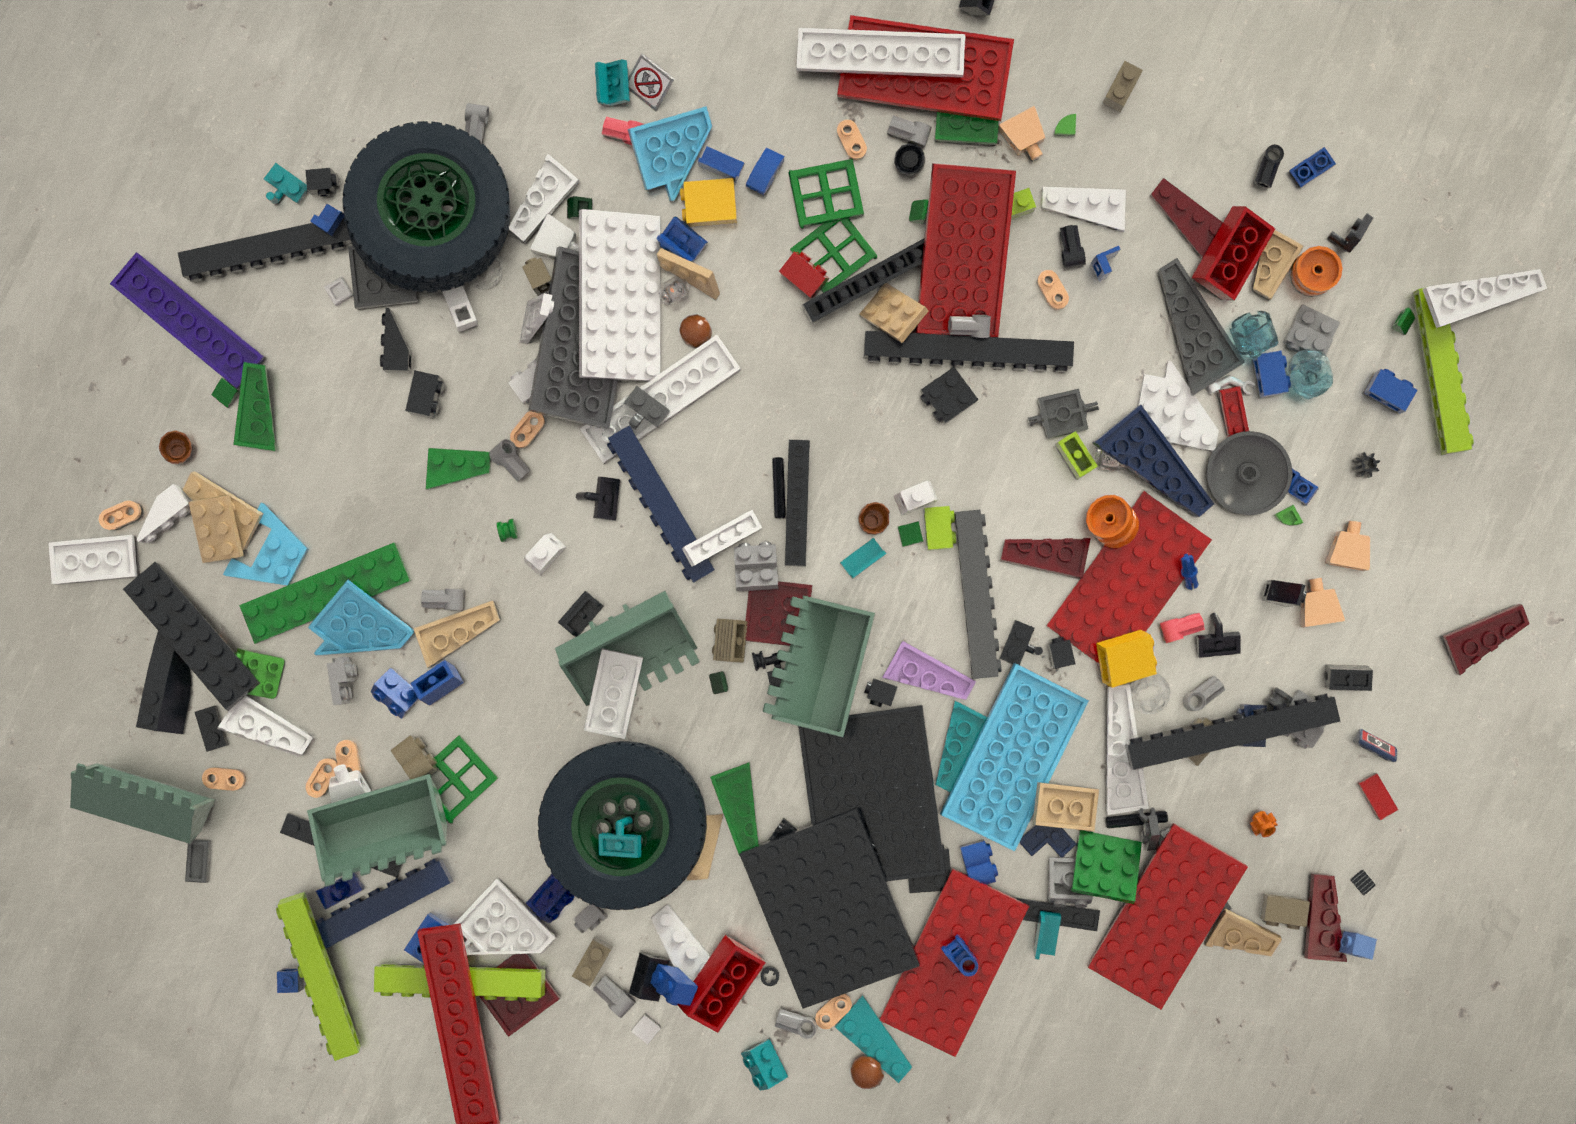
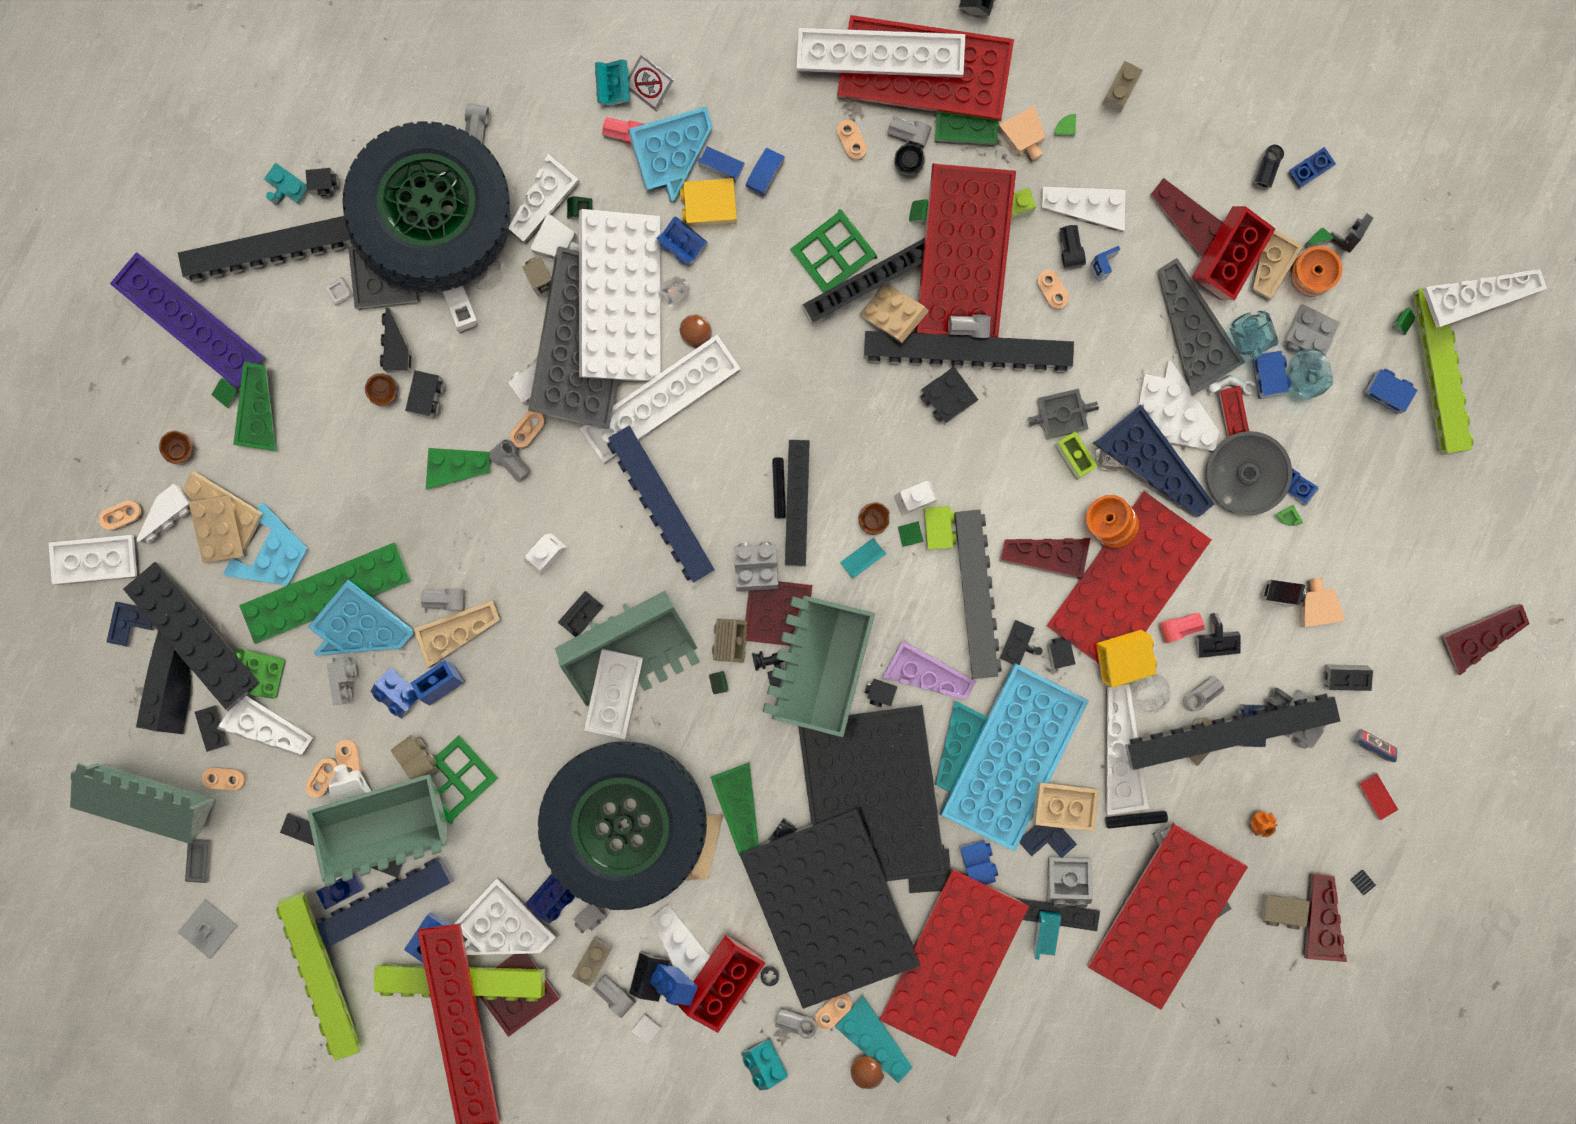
blue brick [277,968,304,993] -> none
blue panel [310,204,344,236] -> none
green wheel [497,519,518,542] -> none
white wing [519,293,554,344] -> none
black plate [576,477,620,521] -> none
teal plate [599,816,641,858] -> none
dark grey plate [624,386,670,430] -> none
tan wing [657,248,720,300] -> none
white plate [682,510,762,566] -> none
red brick [779,251,830,298] -> none
green window [788,159,864,229] -> none
blue piece [941,934,978,976] -> none
green plate [1071,830,1142,904] -> none
dark grey plate [1138,807,1160,851] -> none
blue axle [1181,554,1199,590] -> none
tan wing [1204,909,1282,956] -> none
light nougat torso [1325,521,1370,571] -> none
medium blue brick [1339,931,1377,960] -> none
black gear [1353,452,1380,478] -> none
none -> dark blue tile [106,601,154,647]
none -> light grey piece [178,900,237,959]
none -> dark orange hair [365,373,397,406]
none -> green slope [1305,227,1334,248]

